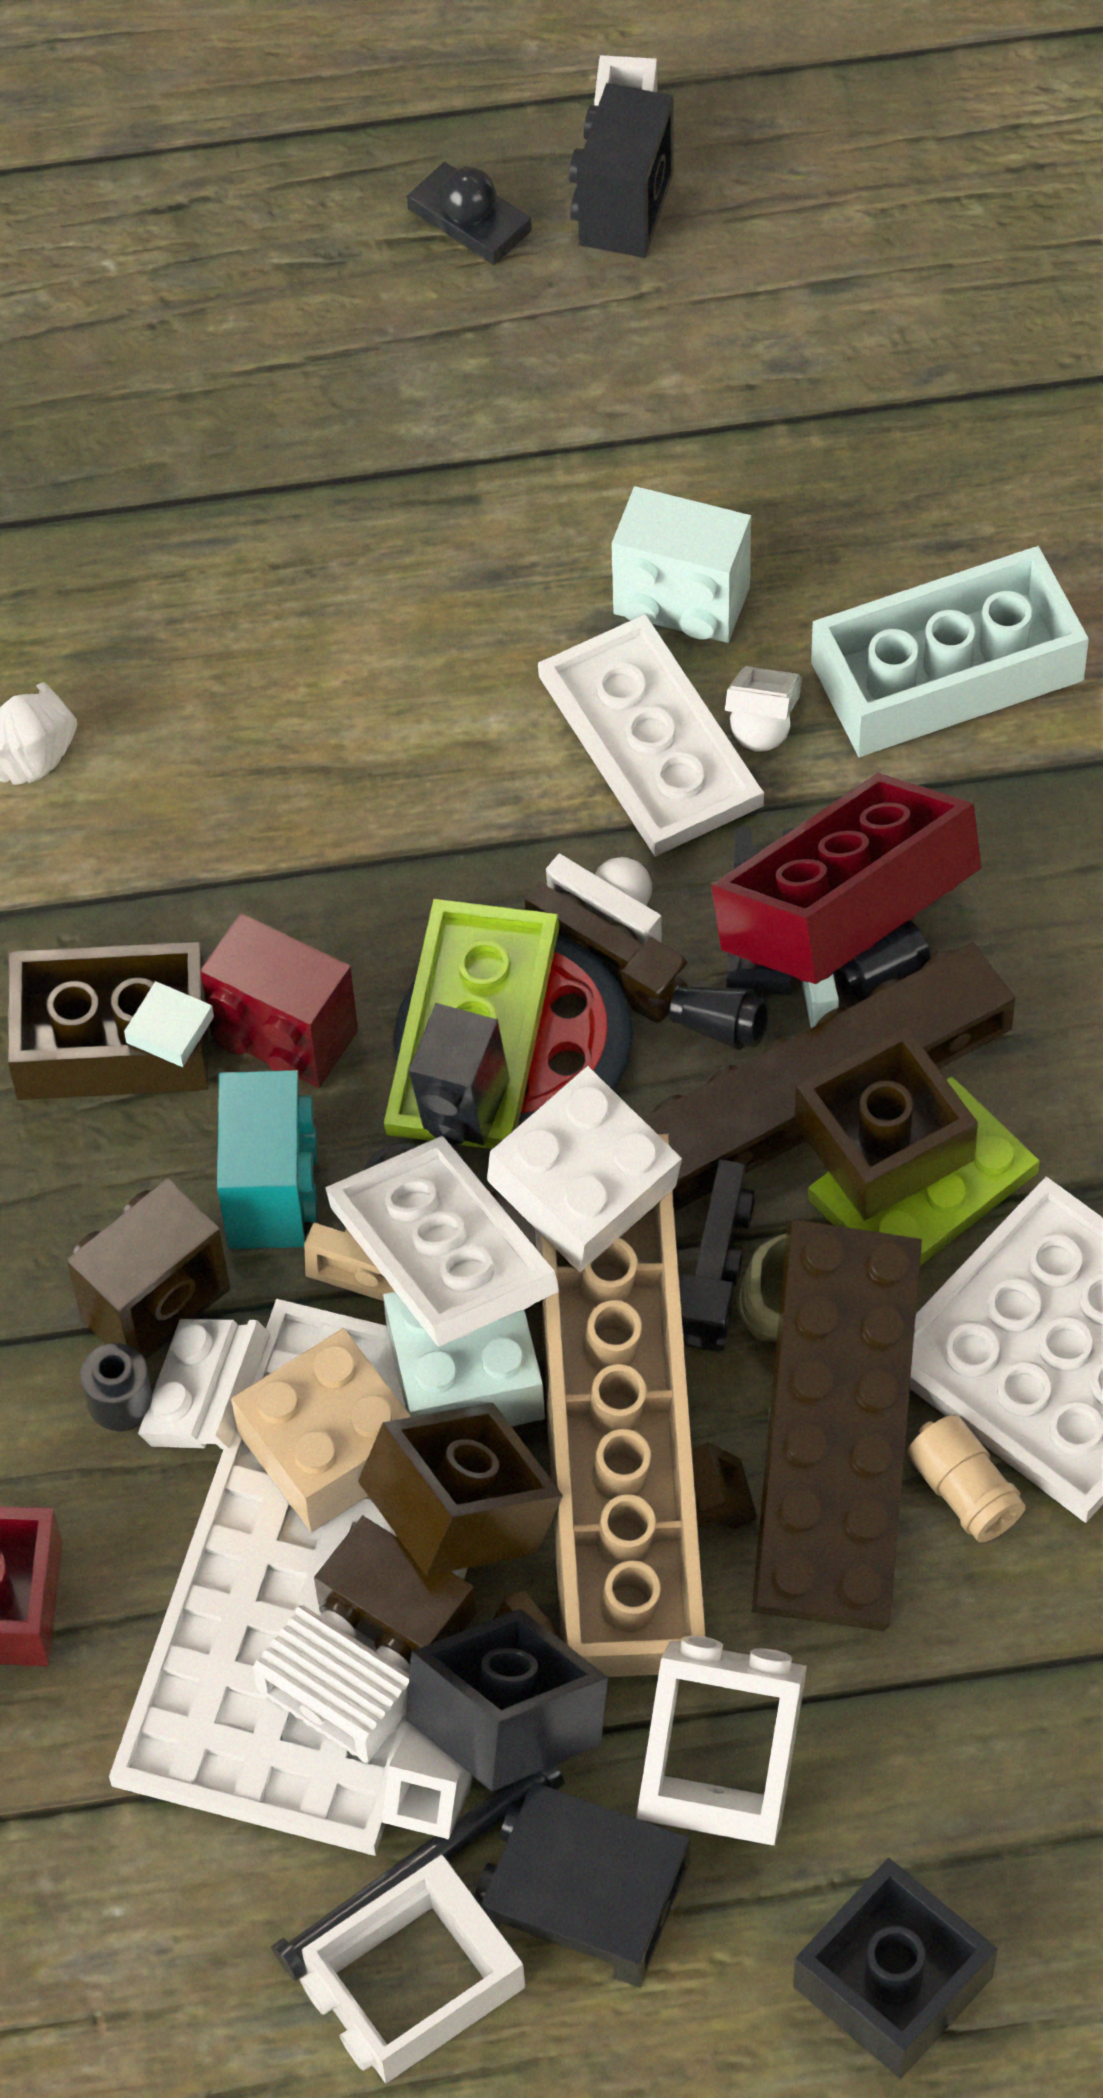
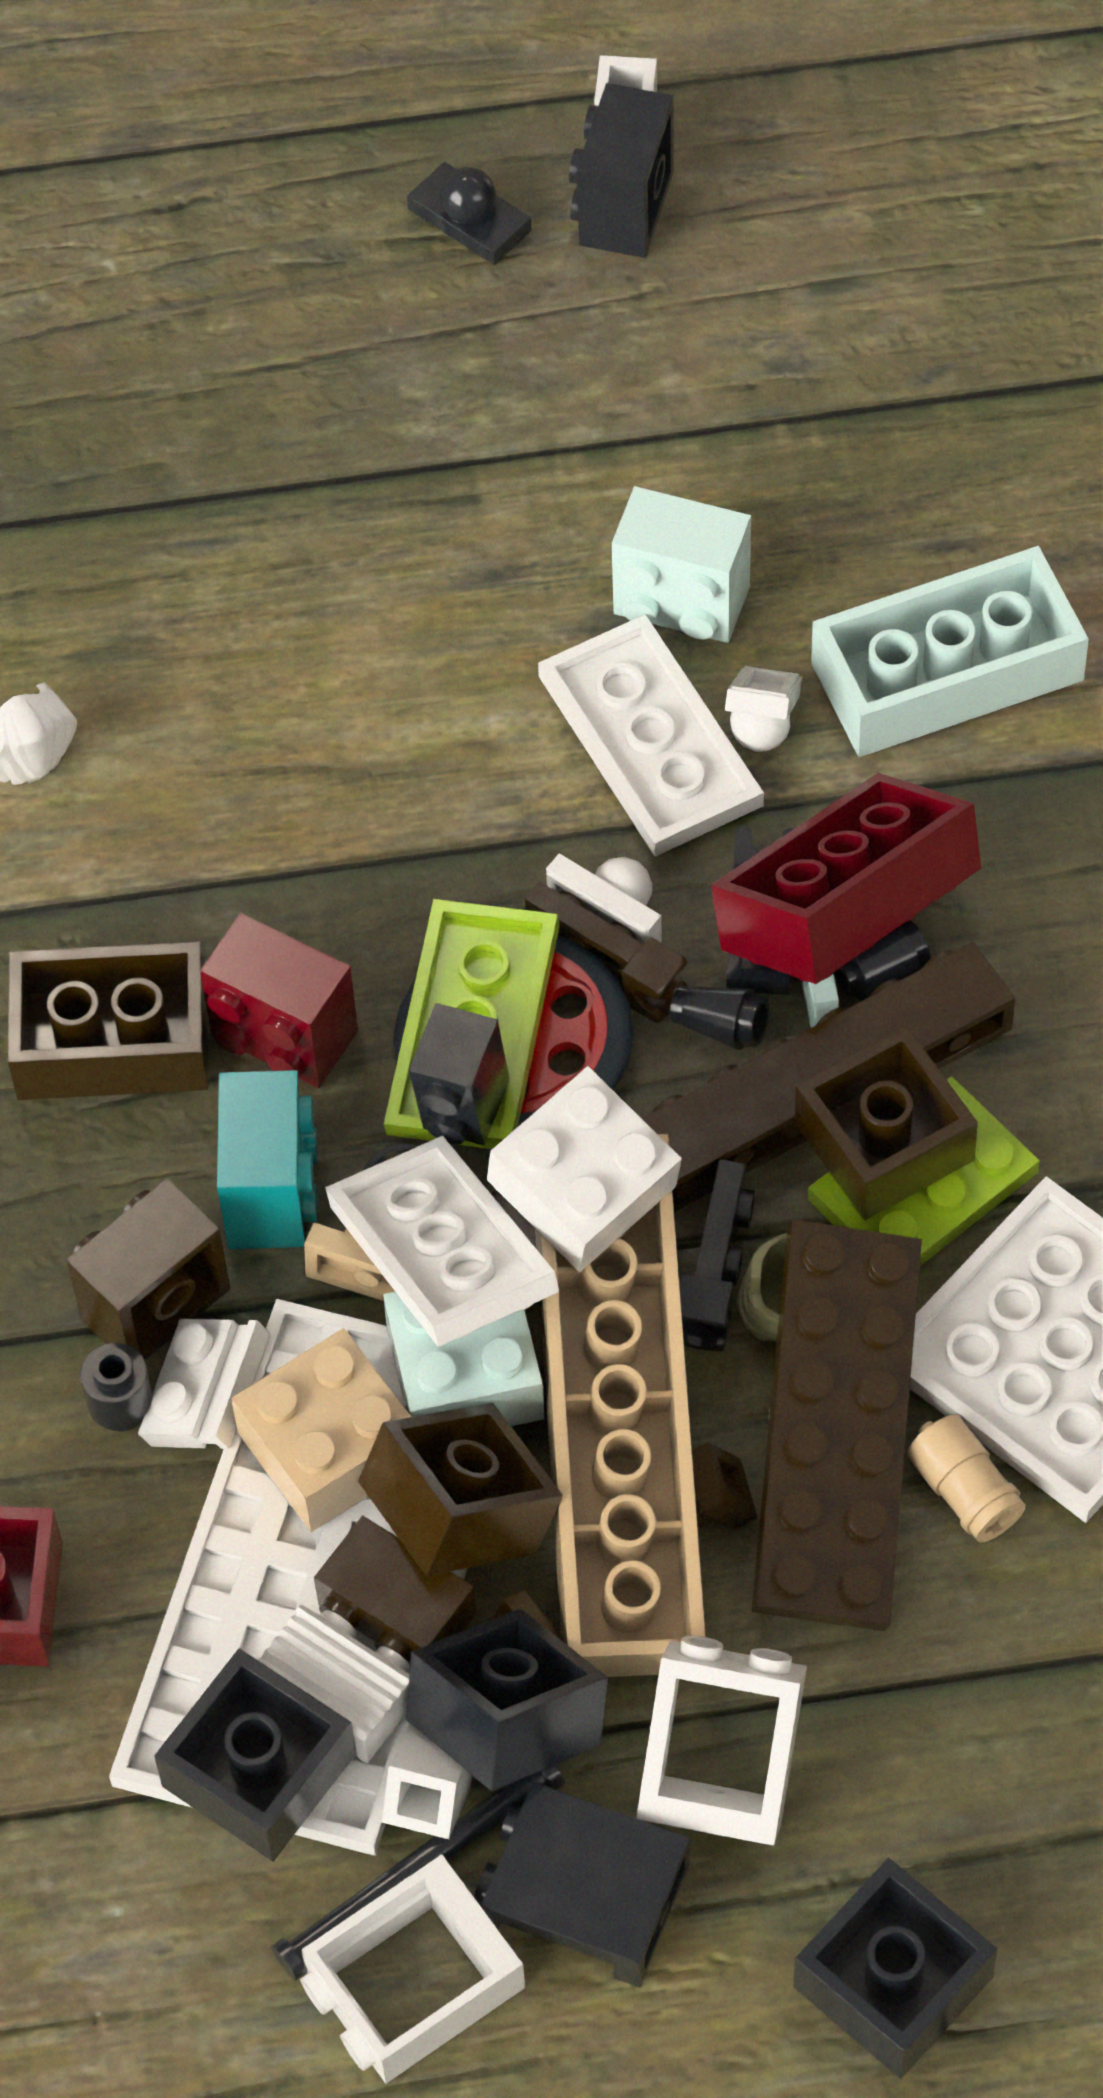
light aqua tile [124,981,214,1067] -> none
none -> black brick [154,1648,357,1862]

